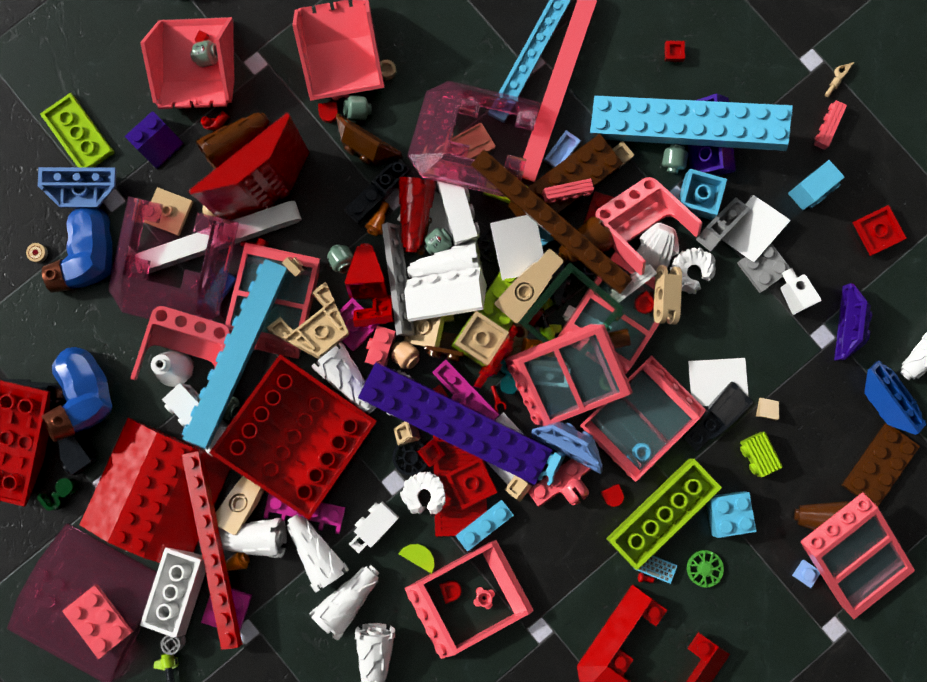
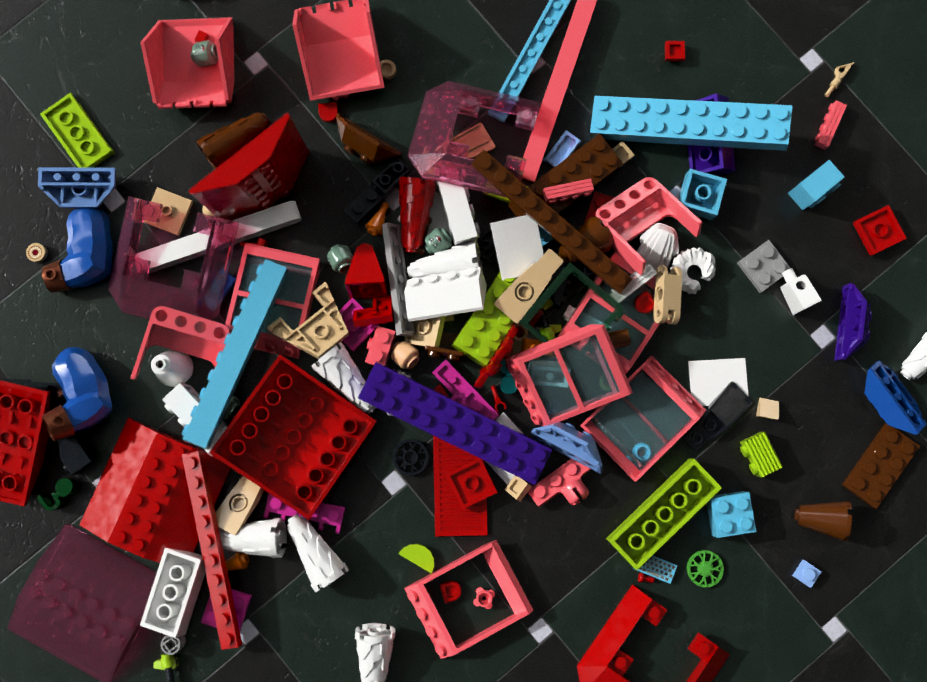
coral plate [63,584,133,659] -> none
dark purple slope [125,111,184,169] -> none
red arm [201,111,230,130] -> none
tan plate [282,257,305,277] -> none
white cone [309,565,379,640] -> none
sand green head [343,96,372,121] -> none
white brick [349,501,399,554] -> none
tan slope [394,422,421,446] -> none
white piece [400,471,446,515] -> none
red plate [417,439,445,467] -> none
tan plate [454,311,509,366] -> none
medium azure plate [456,499,514,552] -> none
medium azure plate [538,451,566,485] -> none
red tile [601,484,624,507] -> none
sand green head [662,145,689,174] -> none
light grey slope [696,197,750,252] -> none
white sticker [722,195,791,262] -> none
window [800,492,915,619] -> none

